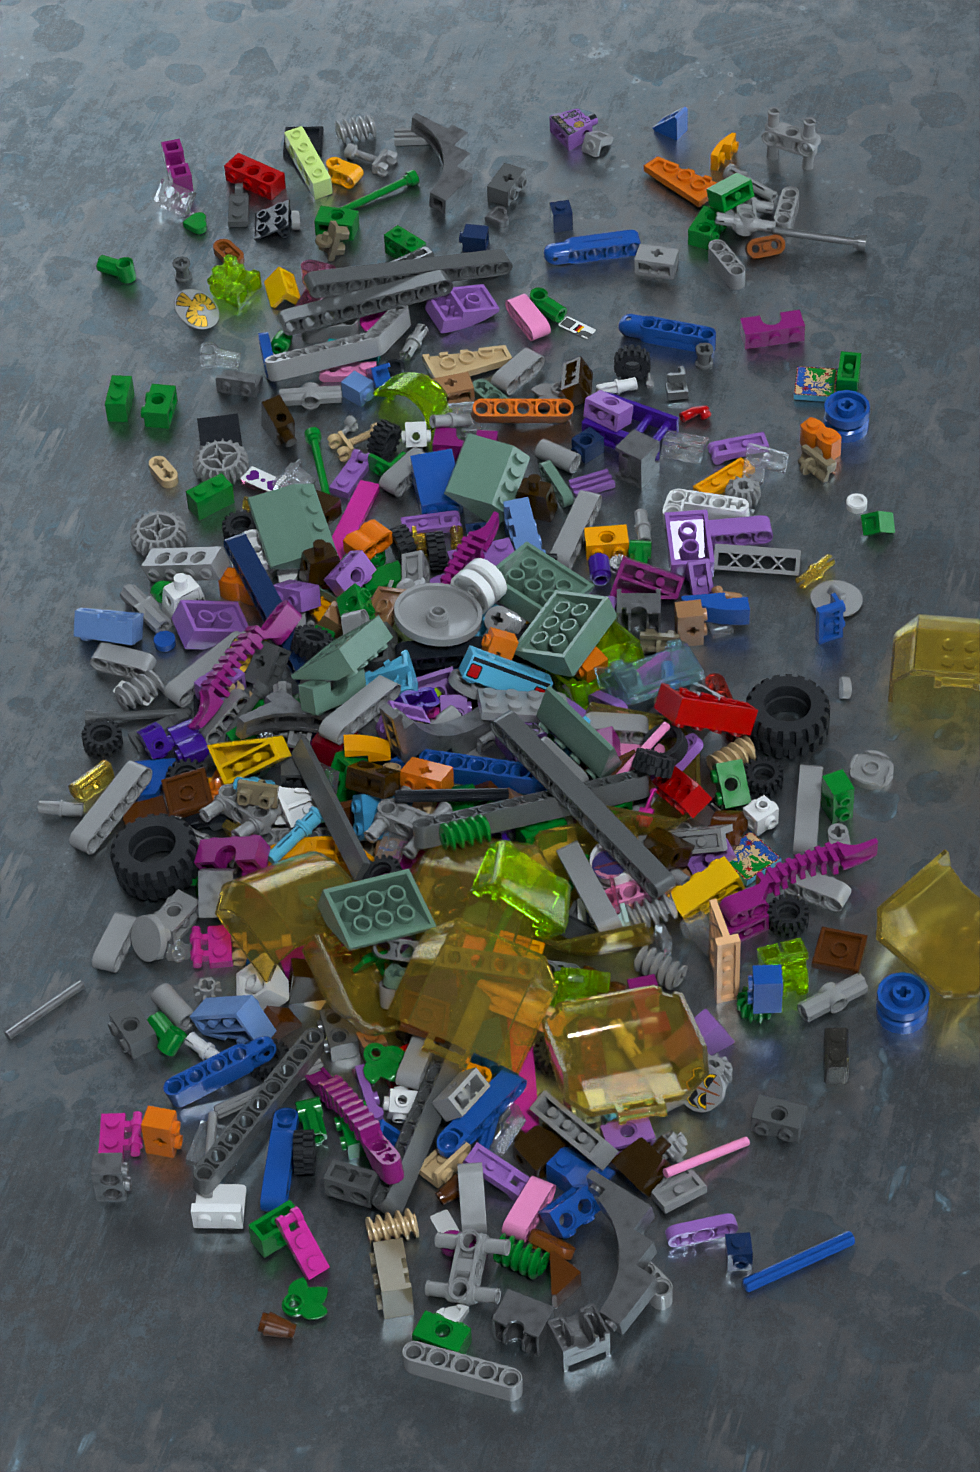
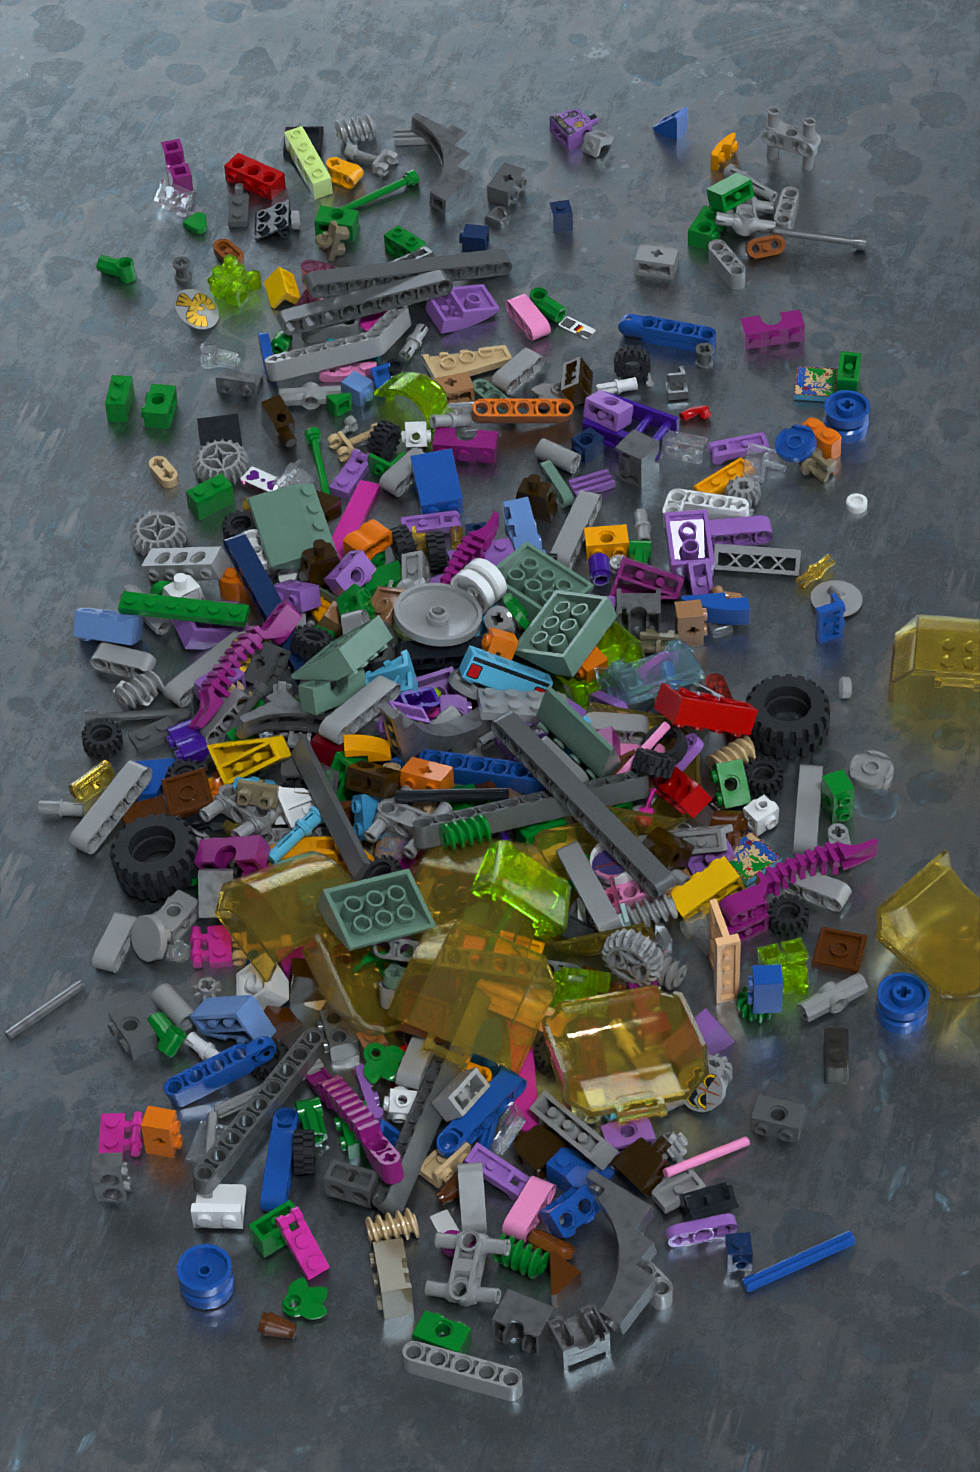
dark purple brick [137,722,173,760] -> none
blue tile [154,631,176,652] -> none
white tile [436,1304,469,1322] -> none
sand green slope [444,433,530,524] -> none
blue piece [544,230,641,265] -> none
orange wing [644,156,717,207] -> none
green panel [861,511,895,536] -> none
none -> green plate [118,591,250,627]
none -> blue wheel [177,1244,235,1310]
none -> green slope [326,393,353,418]
none -> green tile [502,593,533,630]
none -> light grey gear [601,928,665,987]
none -> black hinge [679,1182,739,1221]
none -> blue tile [774,424,817,463]

